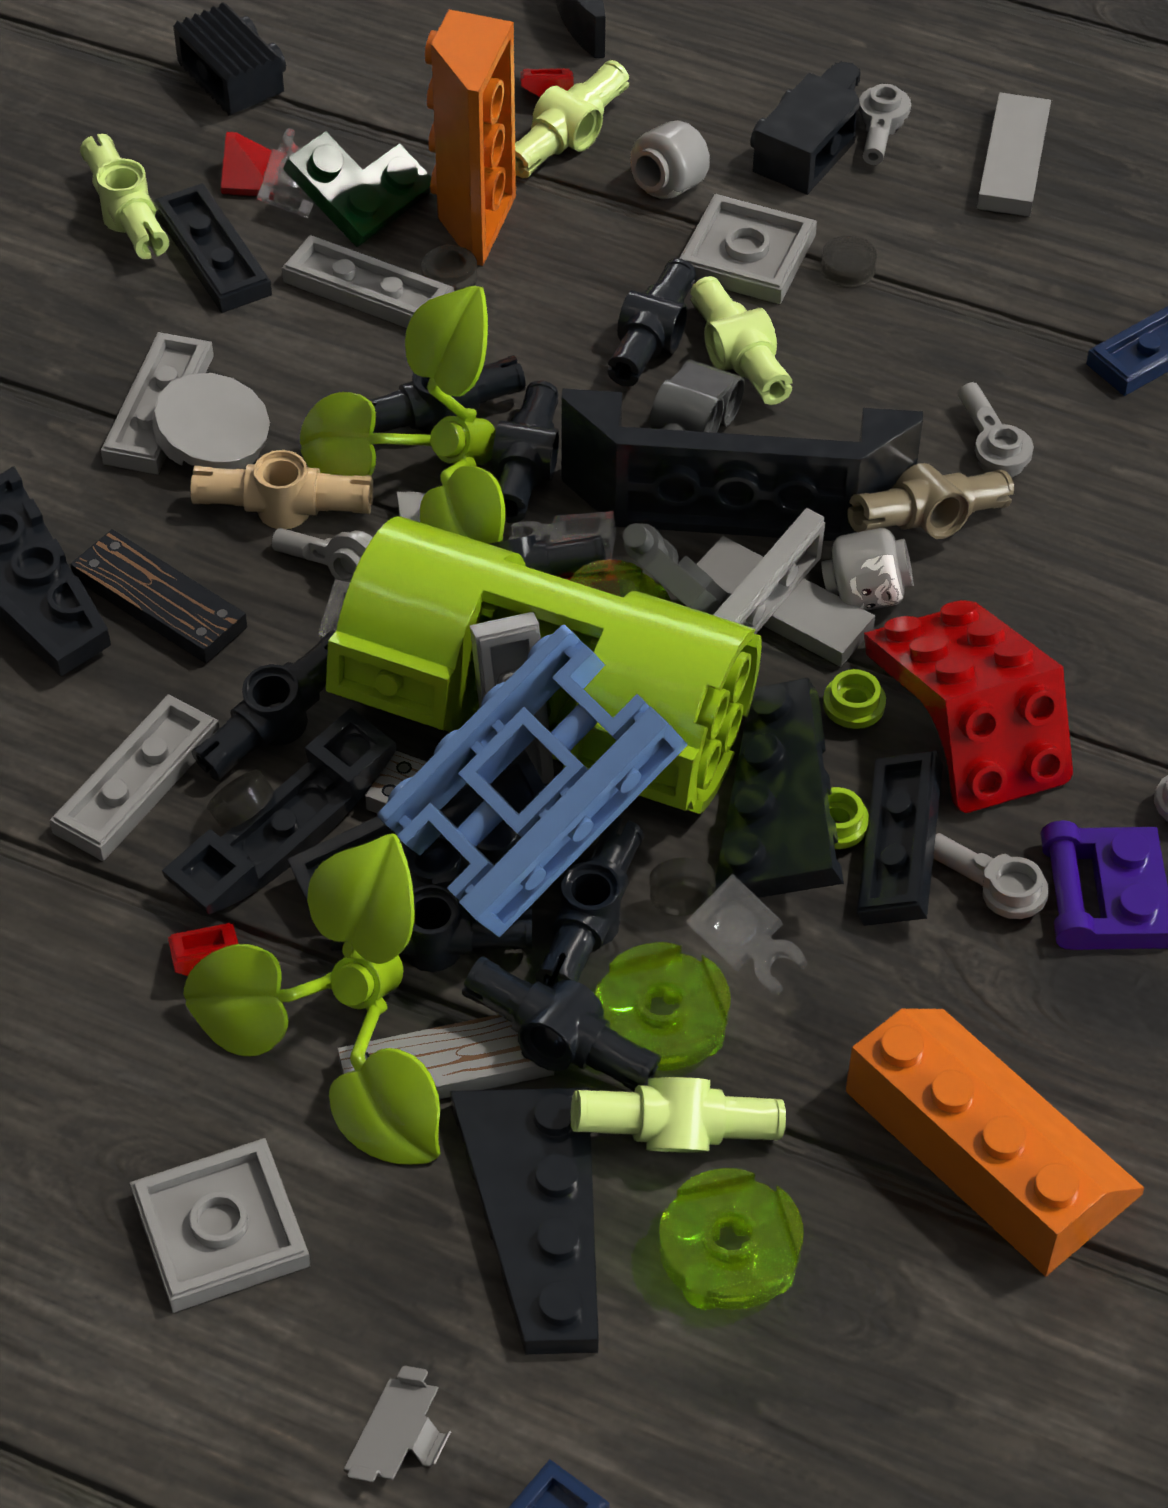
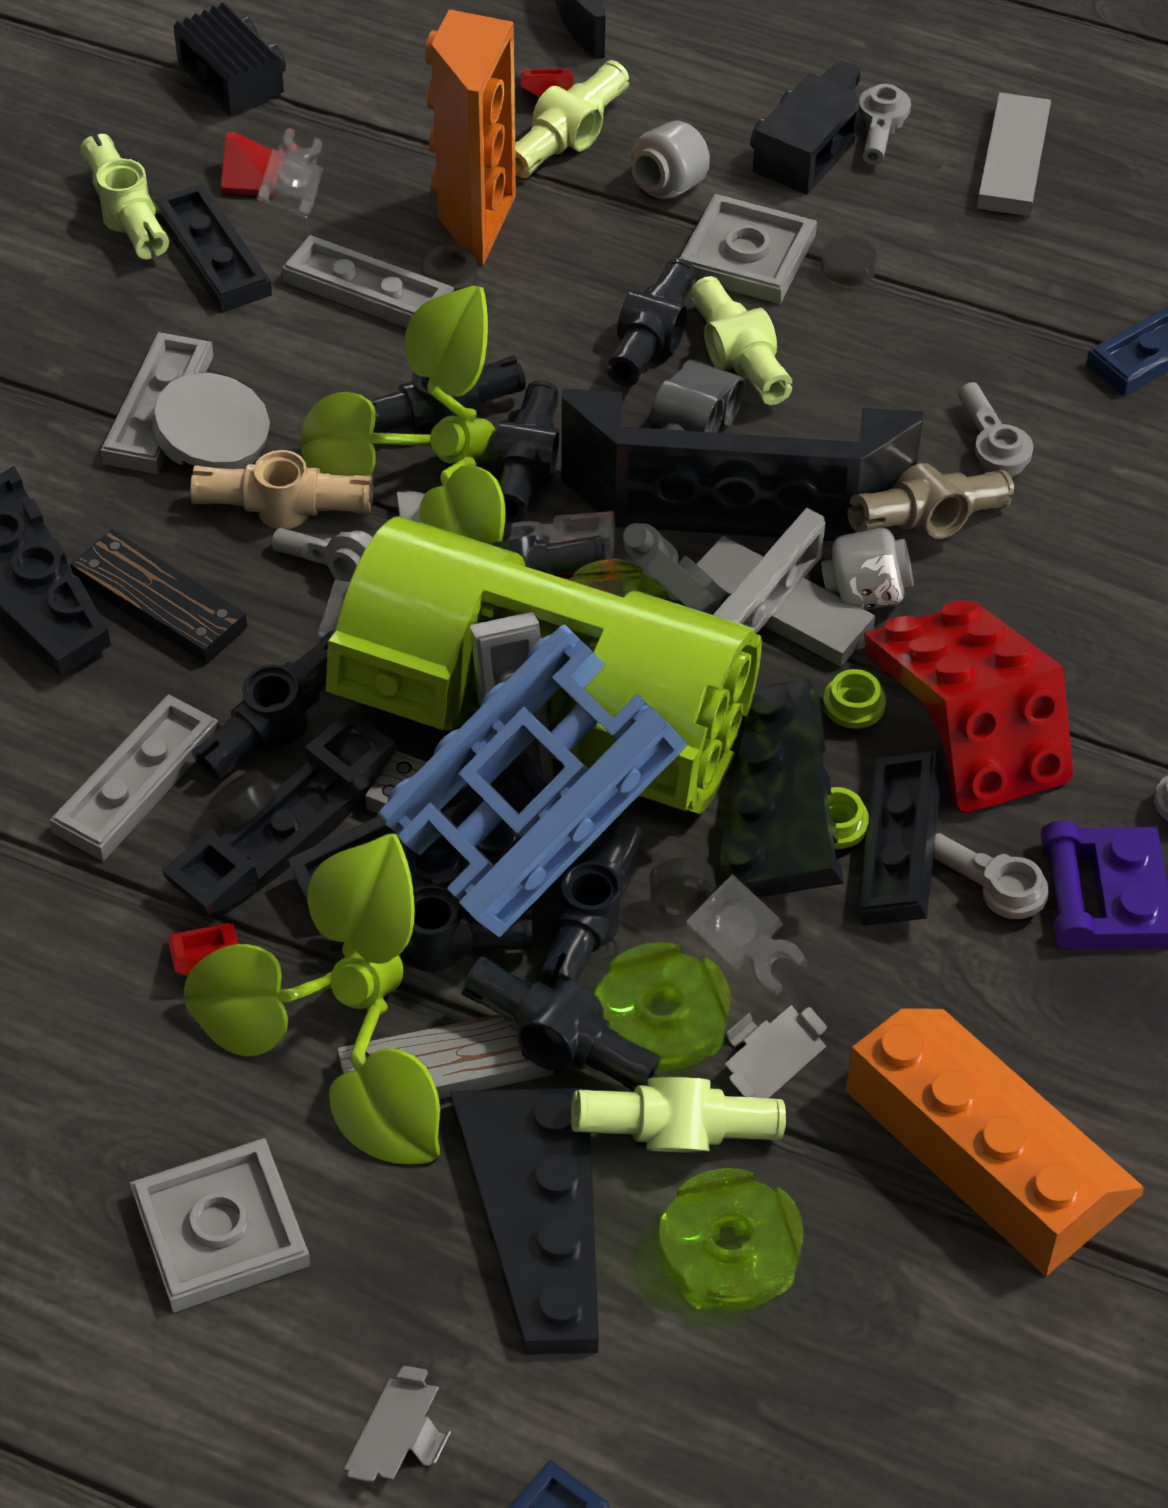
dark green plate [283,131,431,247] -> none
none -> light grey piece [725,1005,827,1098]

